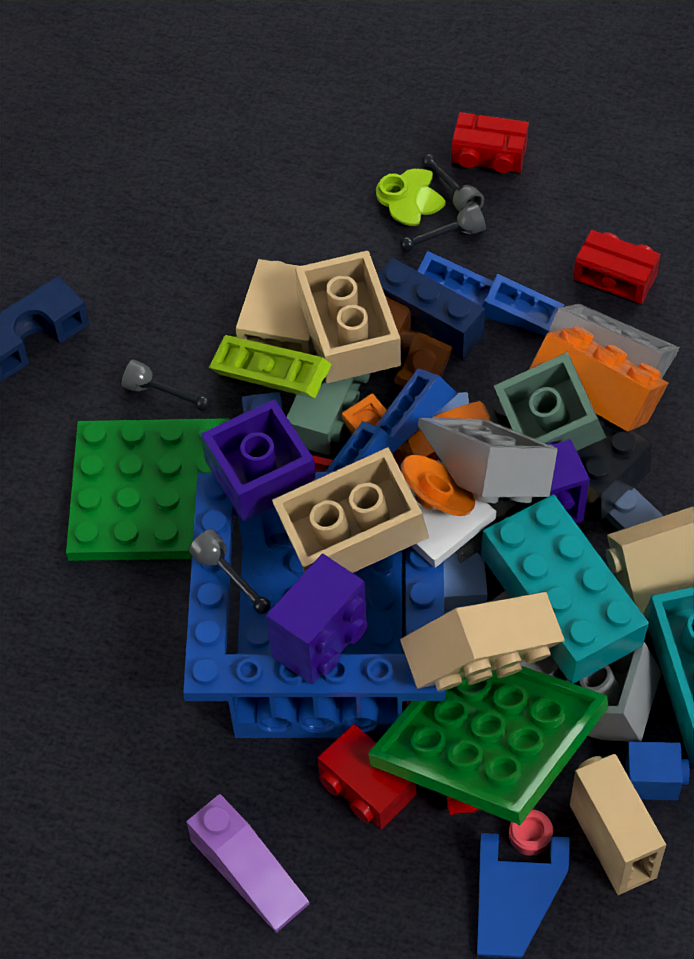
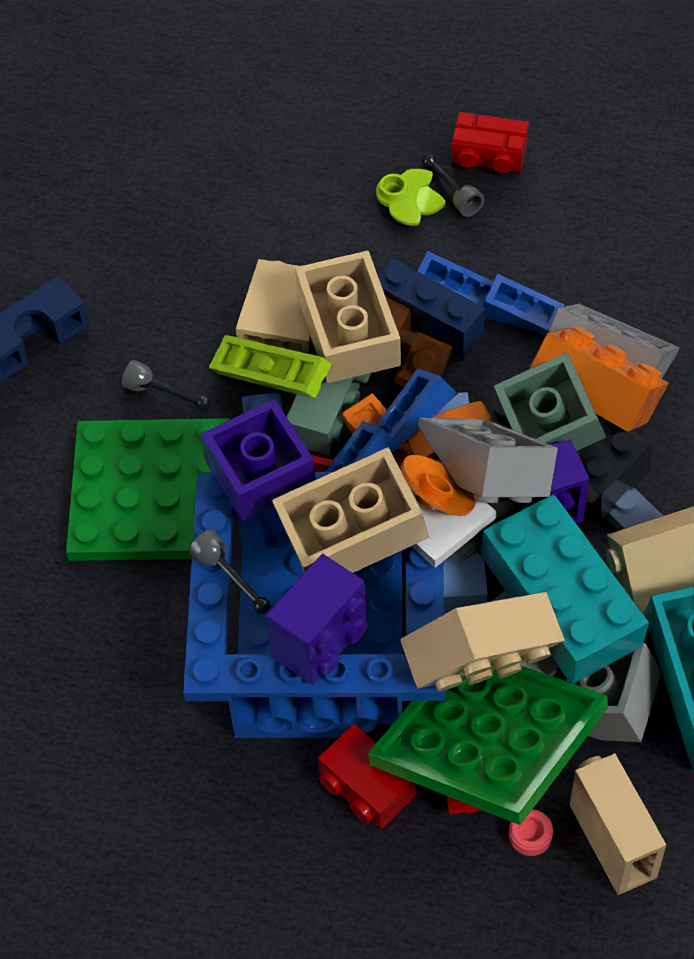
medium lavender slope [186,794,309,933] -> none
hinge [400,203,486,251] -> none
blue flag [477,833,569,959] -> none
red brick [573,230,661,304] -> none
blue brick [625,742,690,800] -> none

